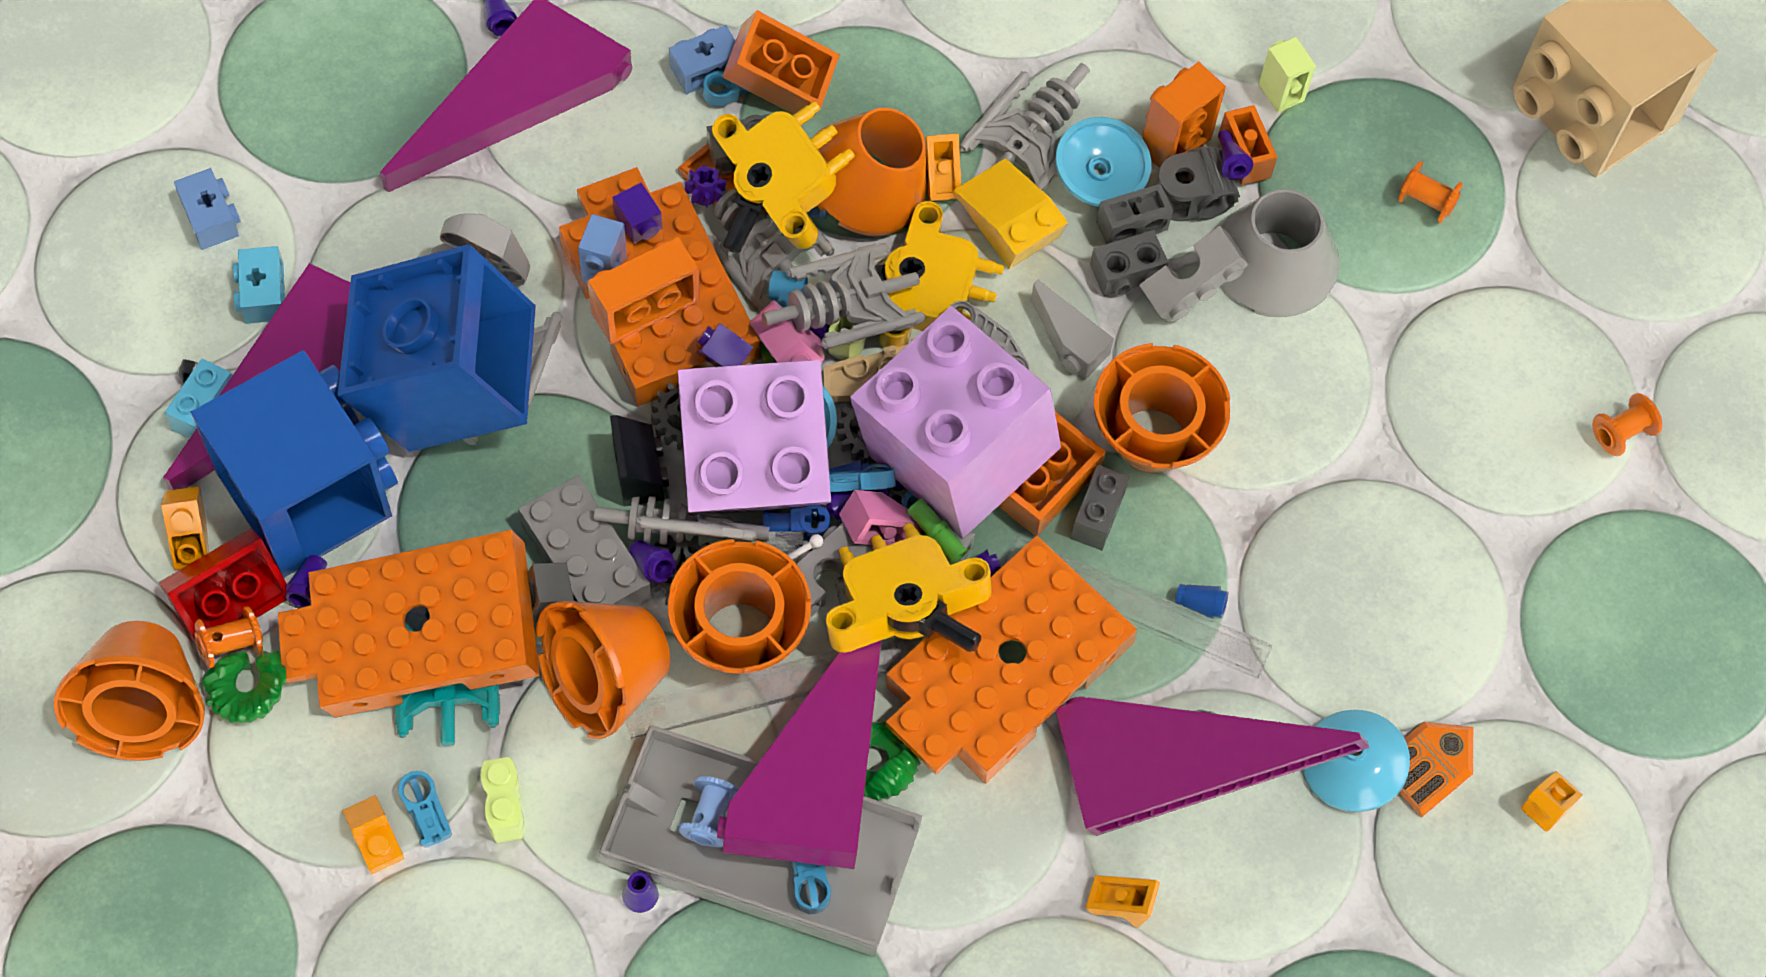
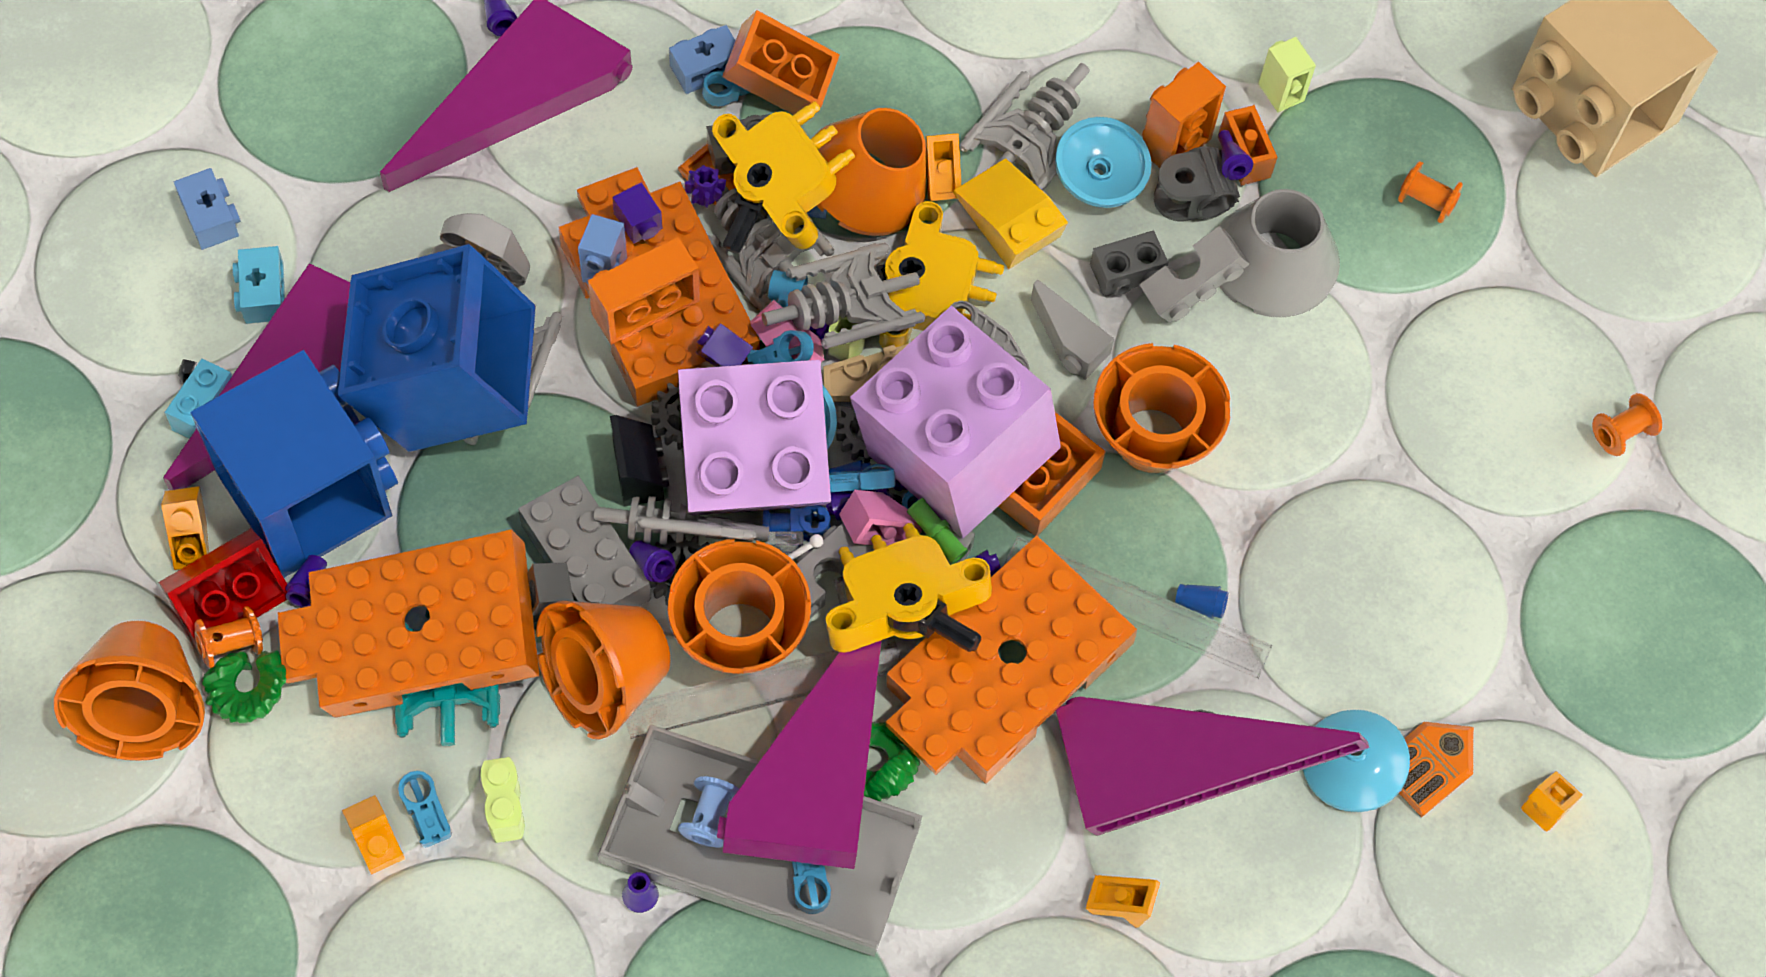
dark grey brick [1070,465,1130,551] -> none
dark grey brick [1096,183,1173,244] -> none
none -> dark azure piece [747,330,814,364]

